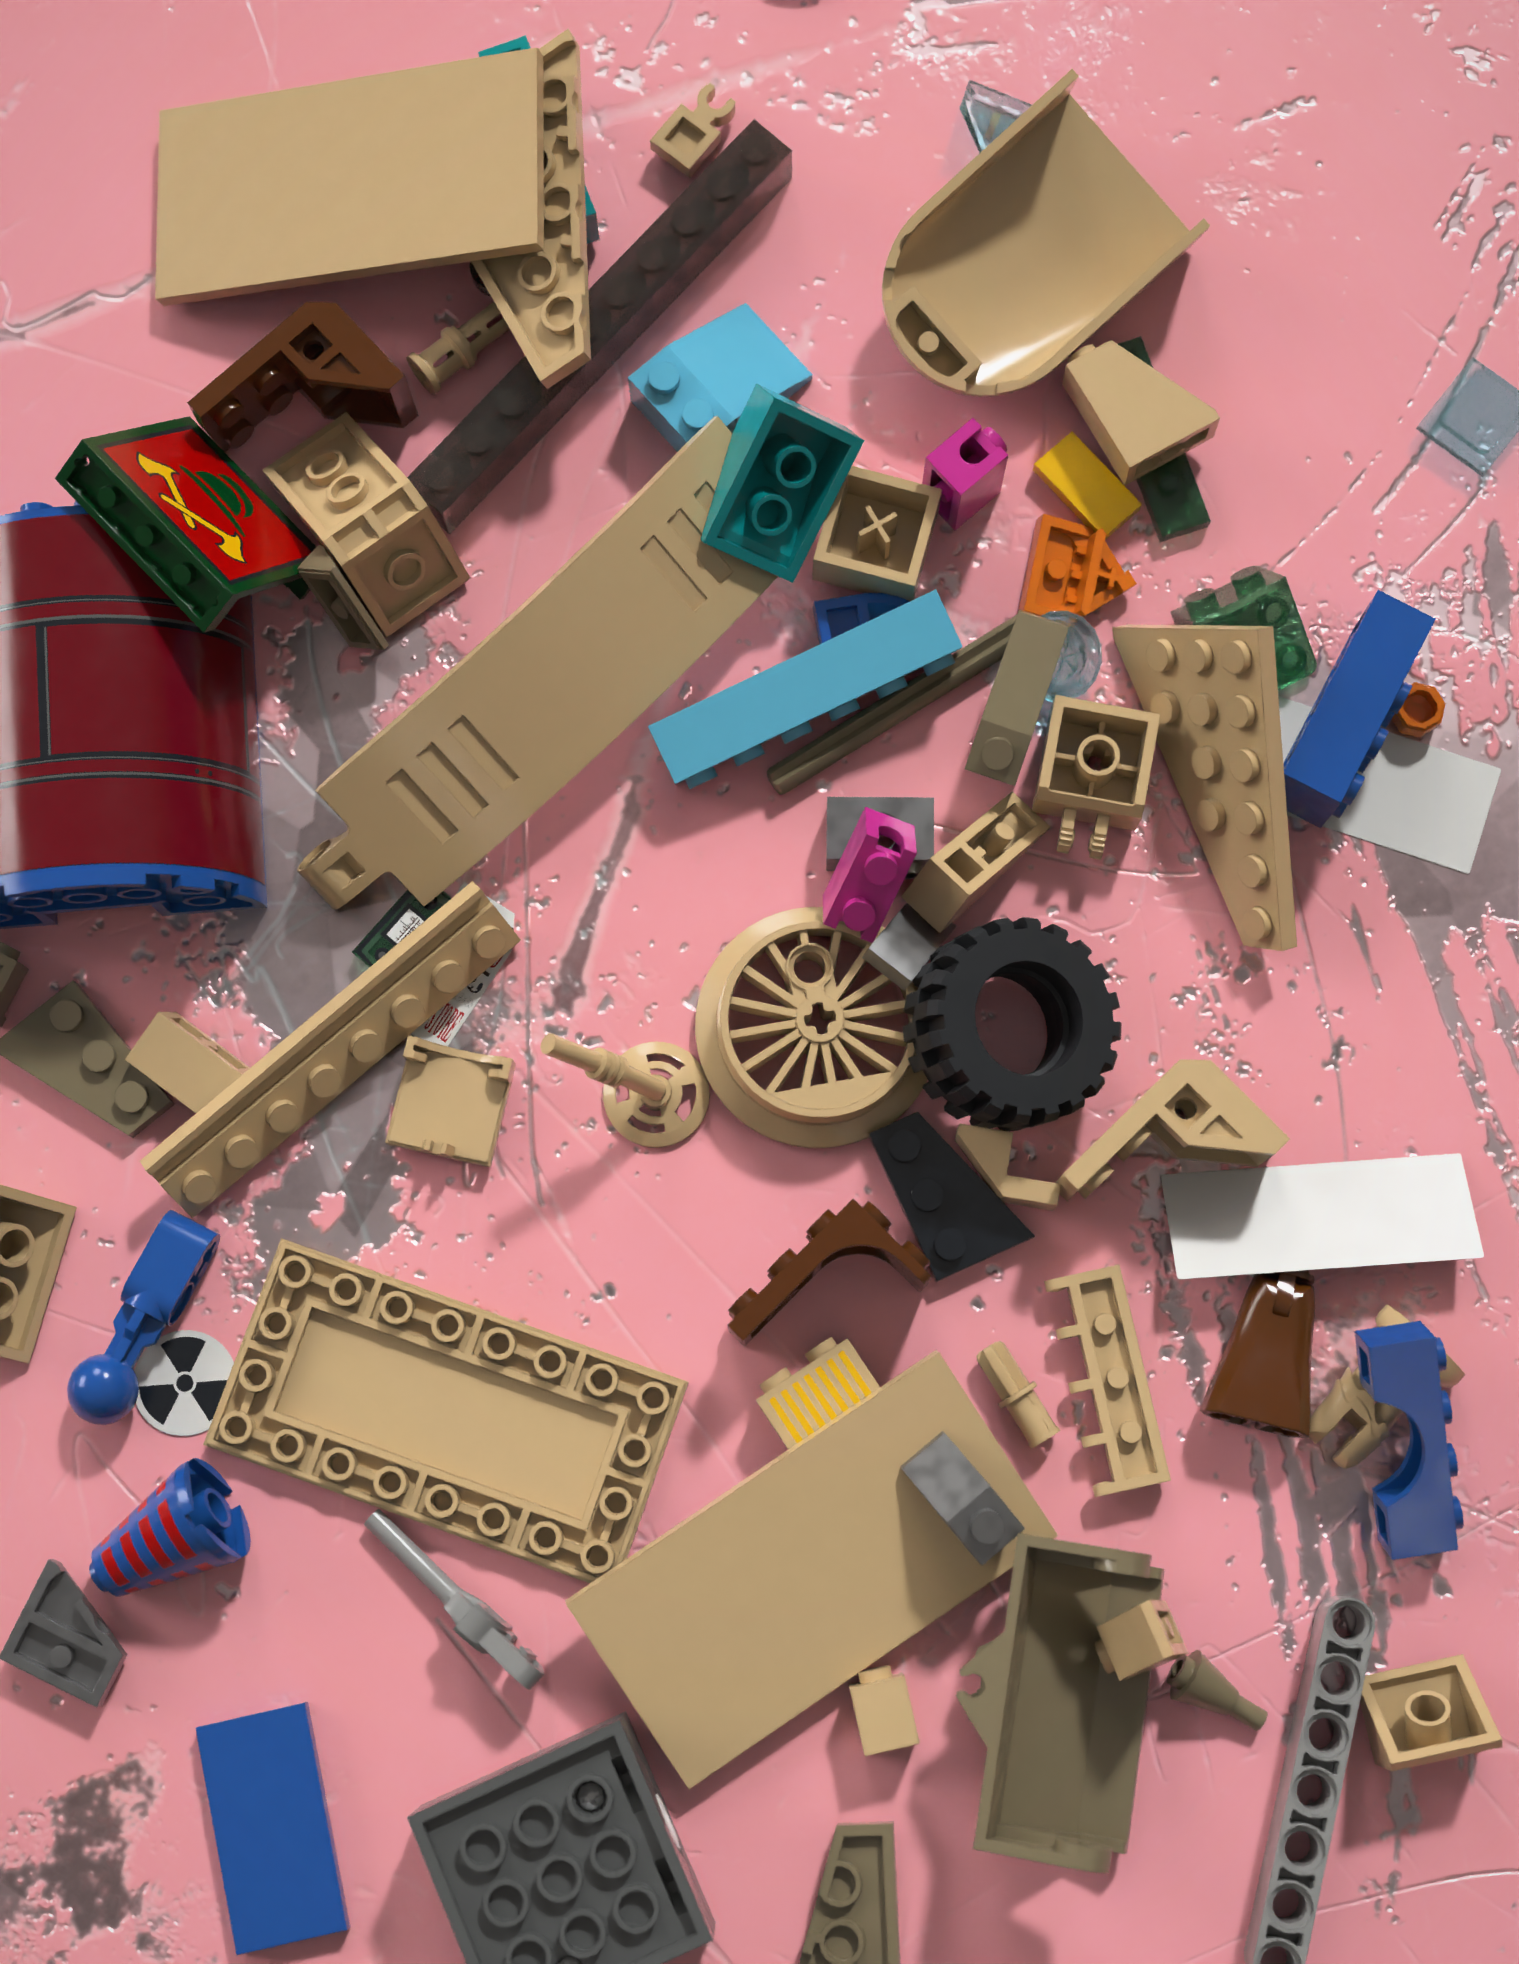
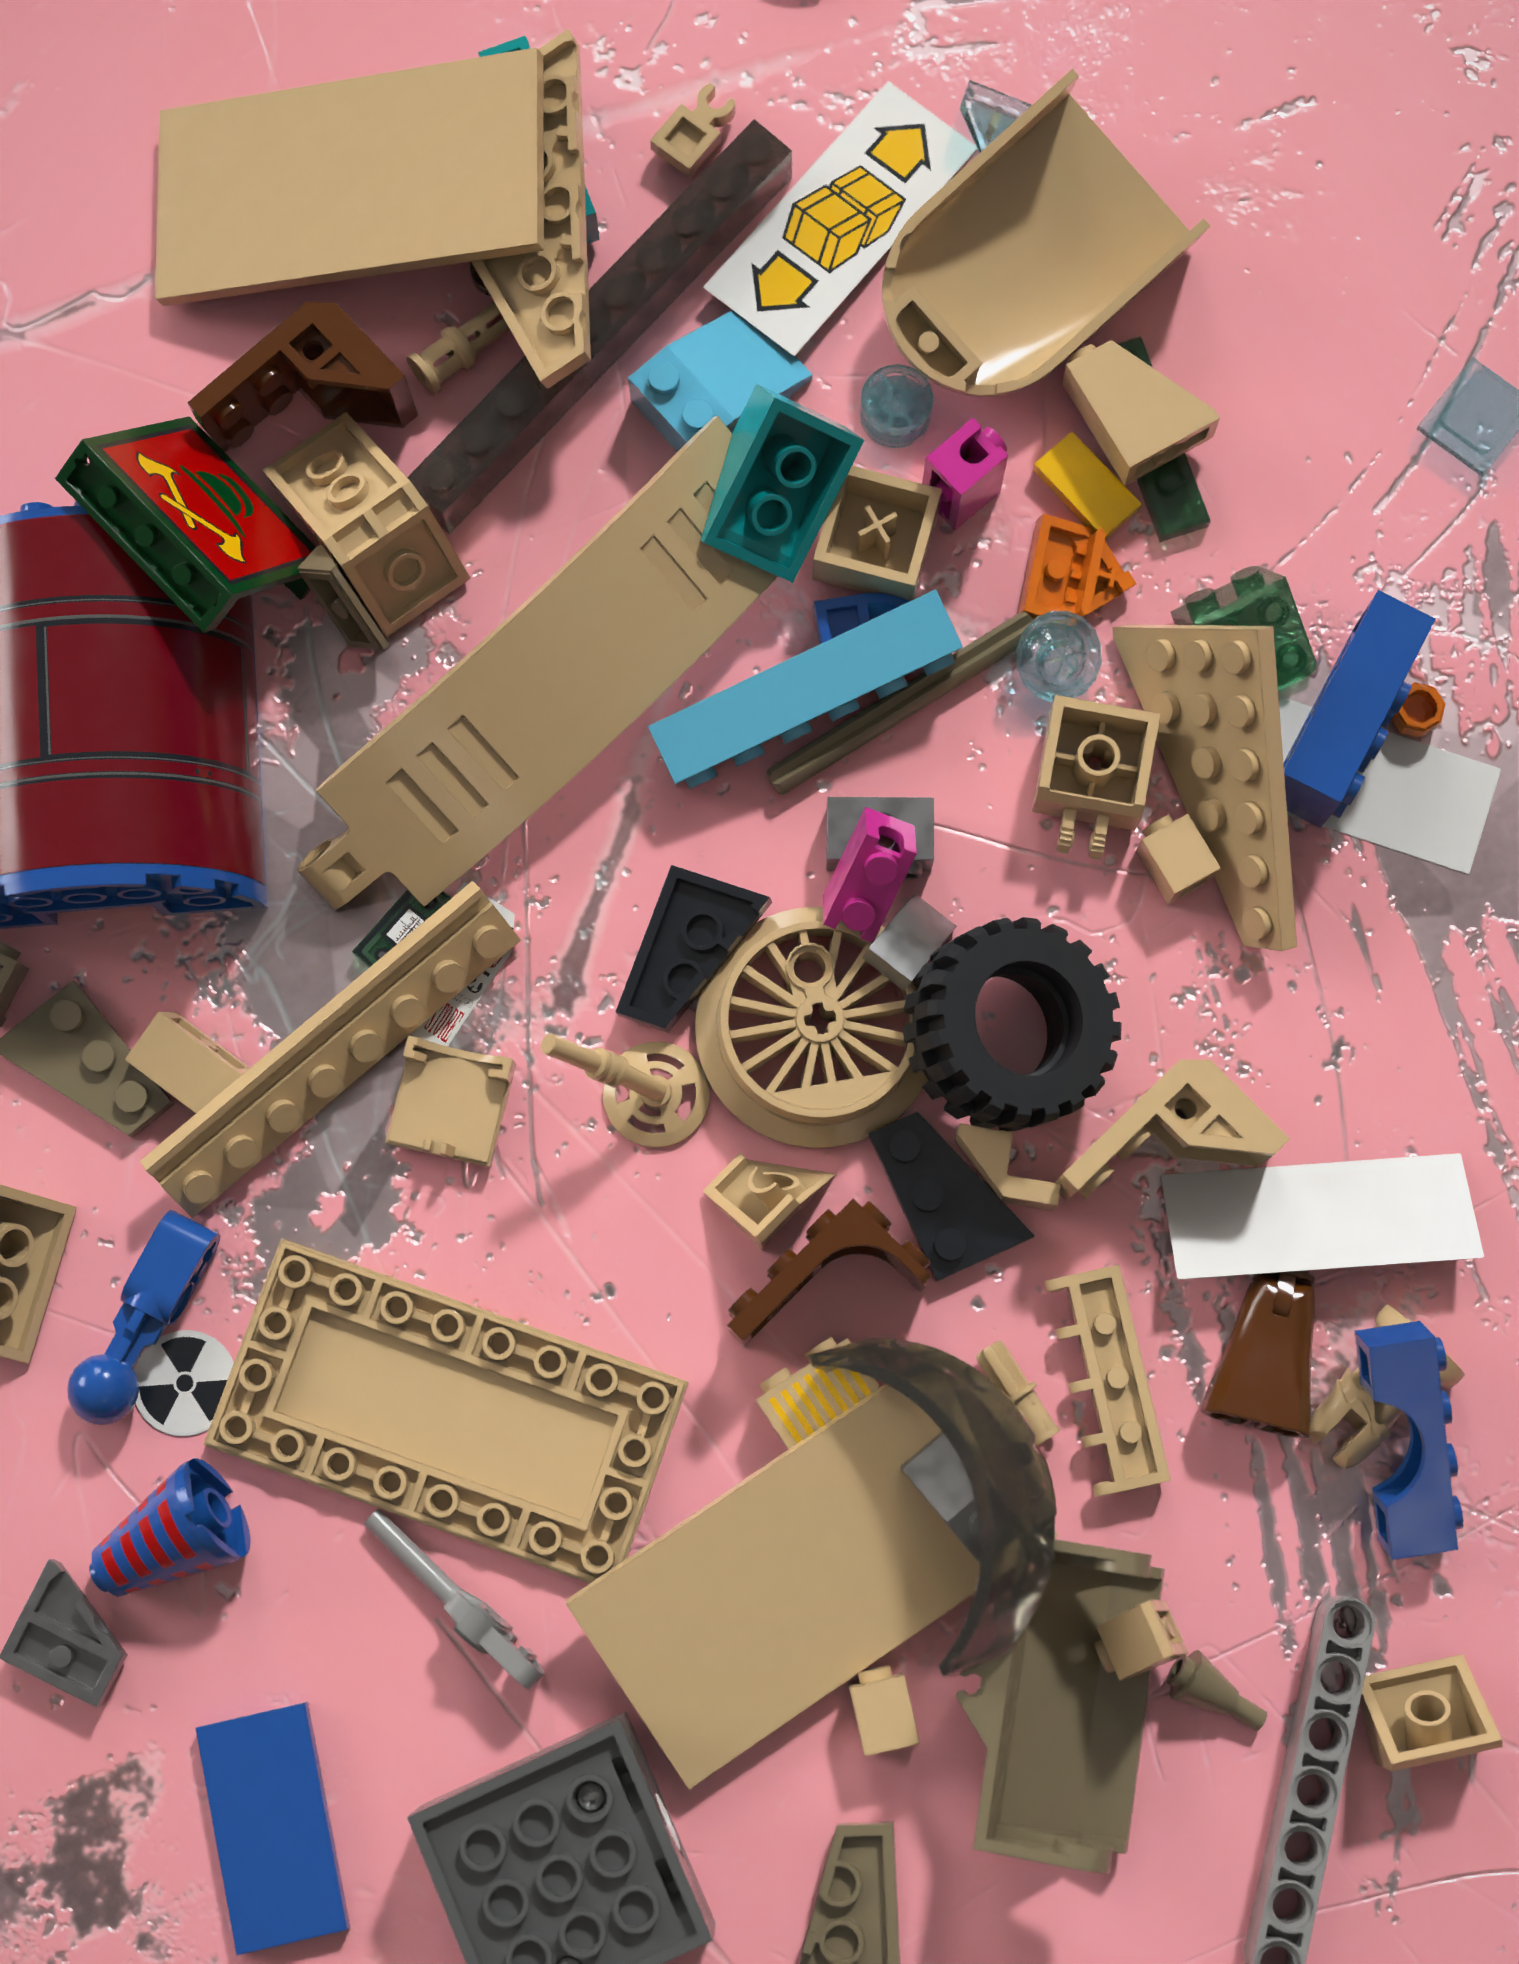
tan slope [901,791,1050,933] -> none
dark tan slope [965,609,1070,786] -> none
none -> black wing [615,865,772,1033]
none -> tan slope [702,1153,836,1250]
none -> sticker [703,81,978,356]
none -> clear smoke windscreen [808,1338,1057,1677]
none -> clear light blue wheel [860,365,933,448]
none -> tan brick [1136,814,1221,904]

